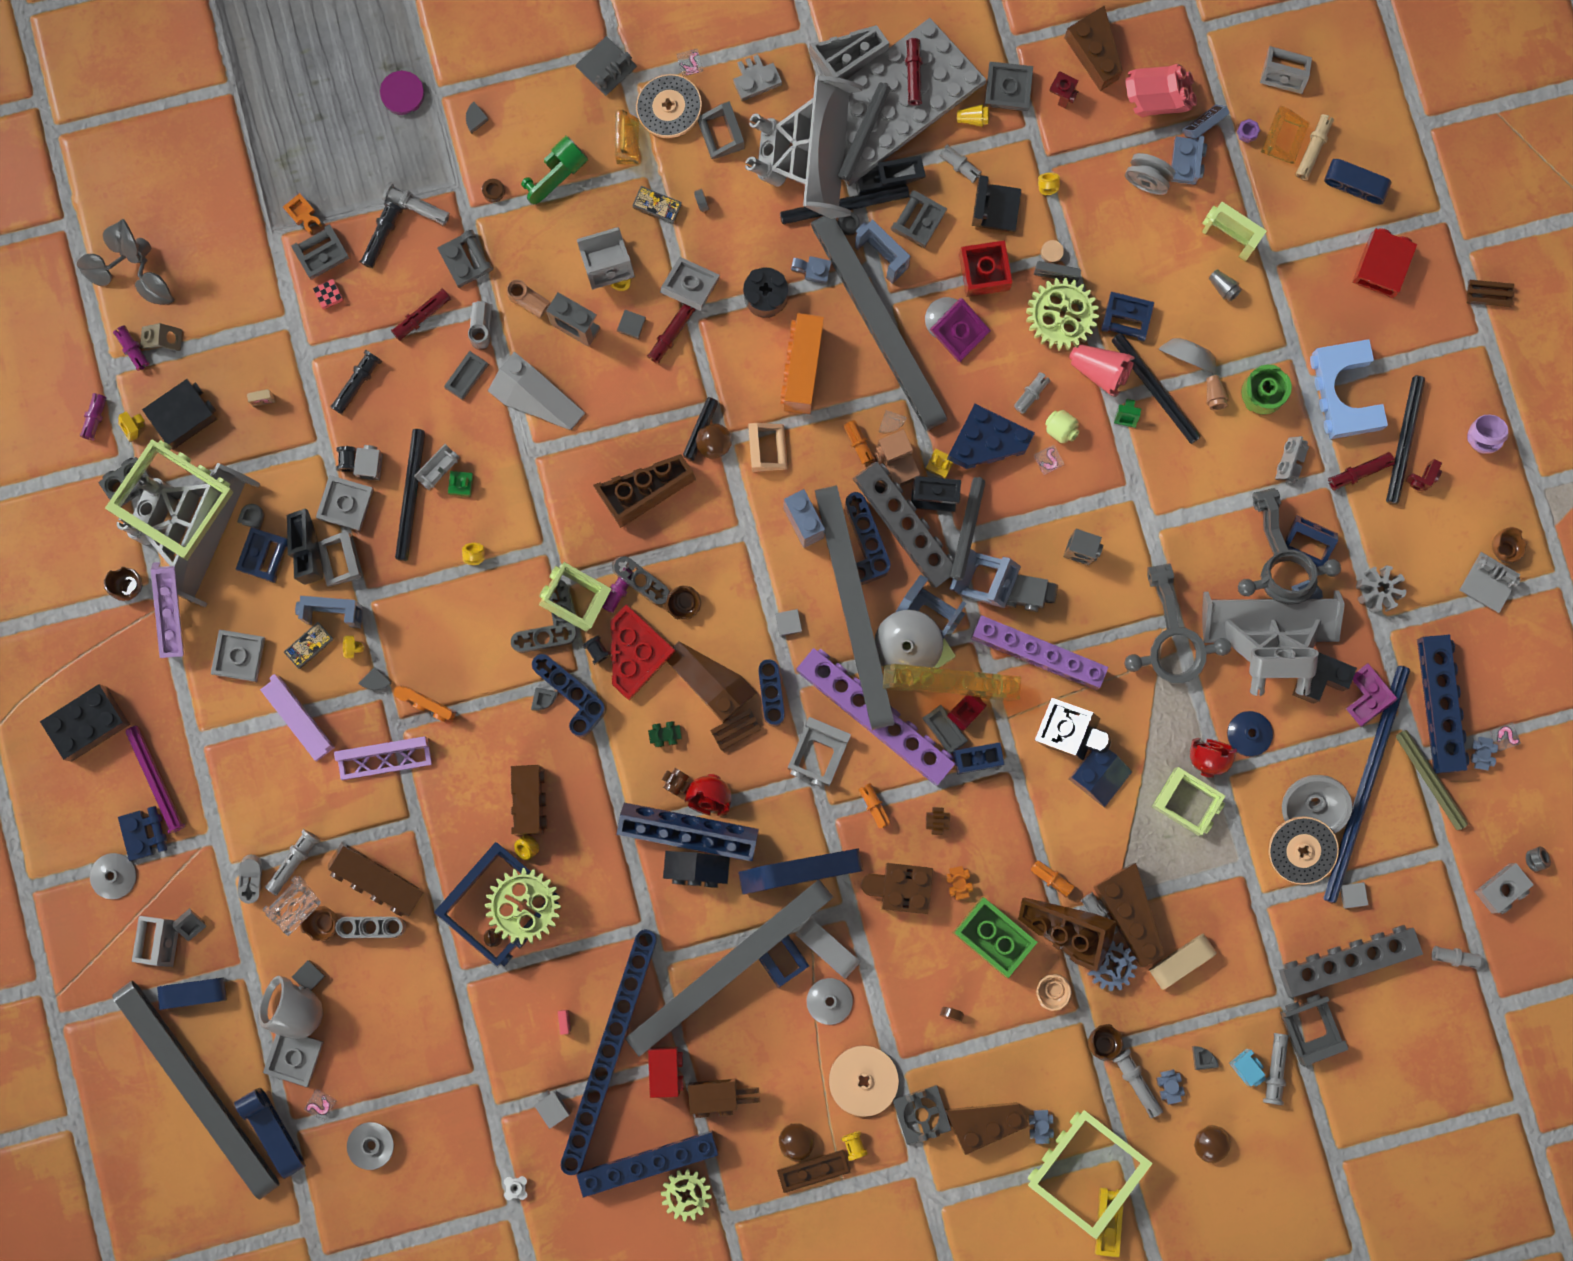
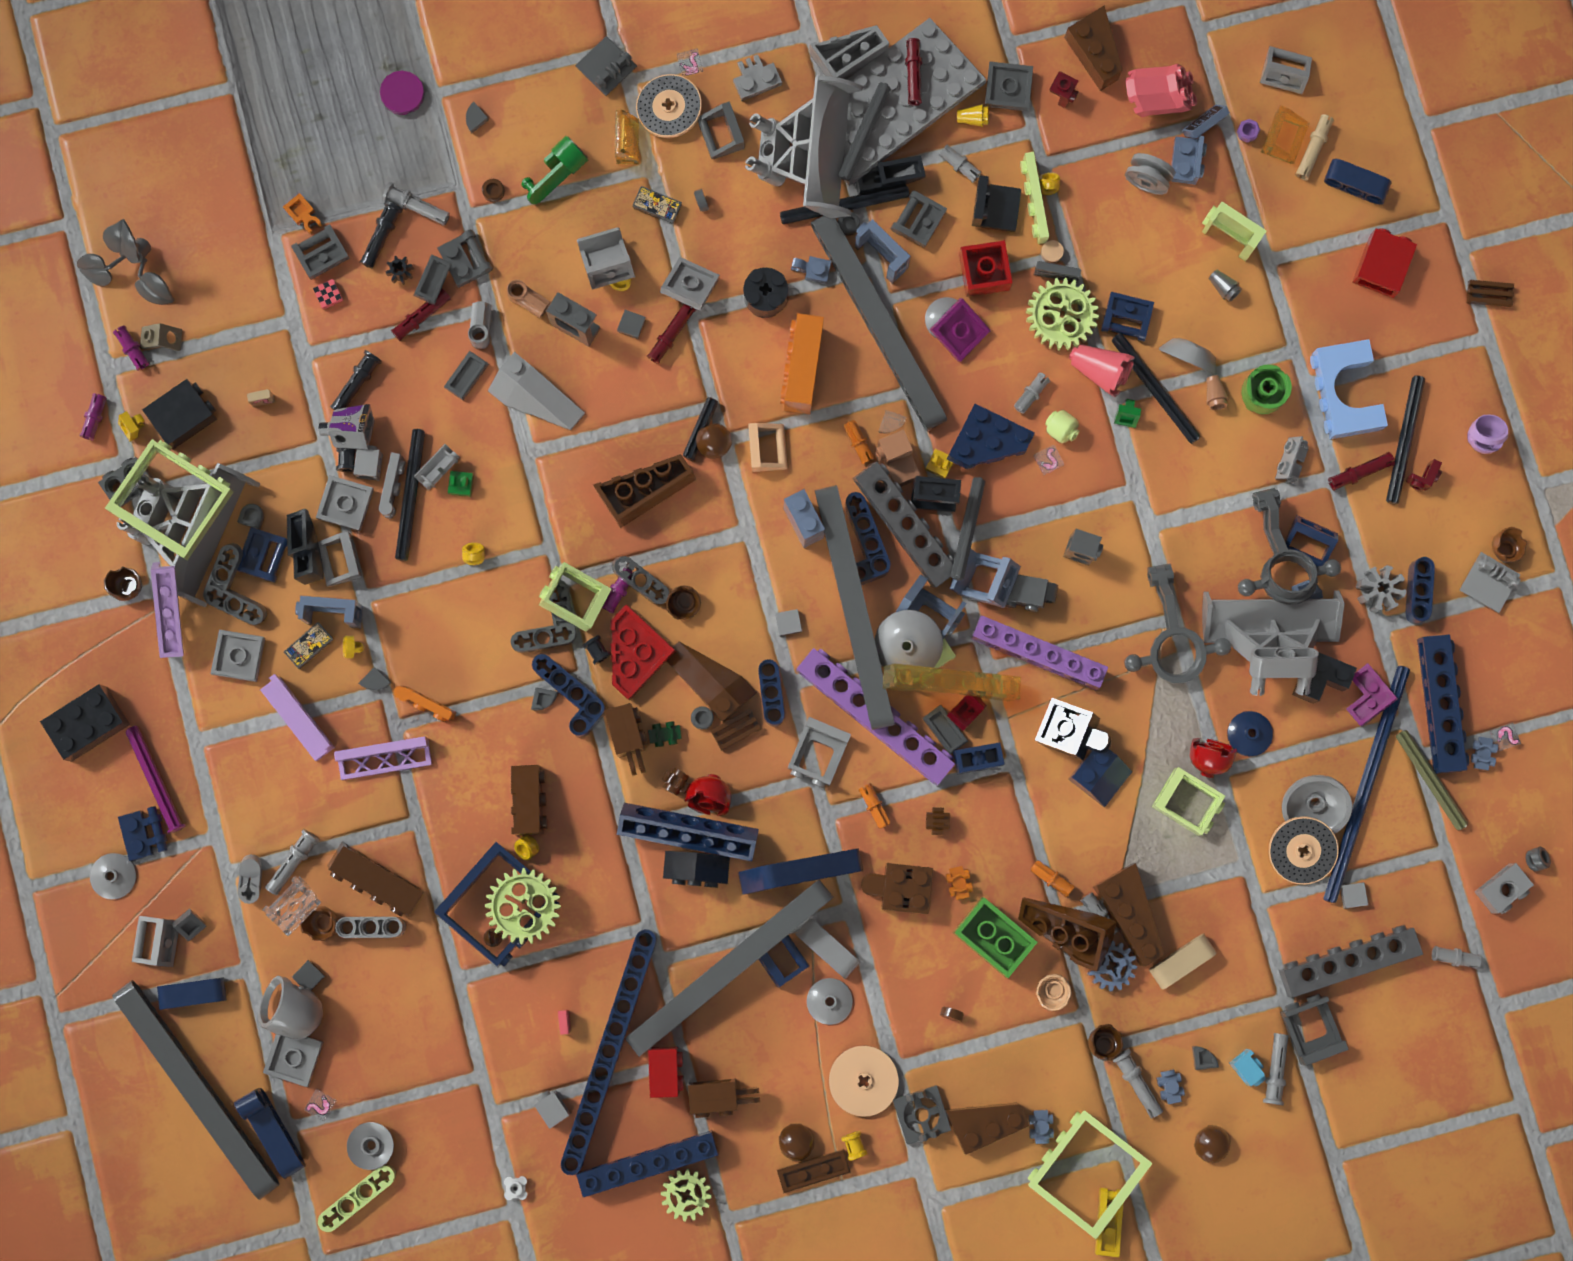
none -> dark grey beam [203,543,267,625]
none -> light grey torso [318,404,375,449]
none -> yellowish green beam [318,1165,396,1232]
none -> light grey plate [379,452,406,519]
none -> black gear [386,256,414,285]
none -> dark grey tile [414,254,452,305]
none -> reddish brown brick [604,703,648,776]
none -> dark grey tile [691,706,714,730]
none -> yellowish green plate [1020,152,1049,244]
none -> dark blue beam [1405,557,1435,624]

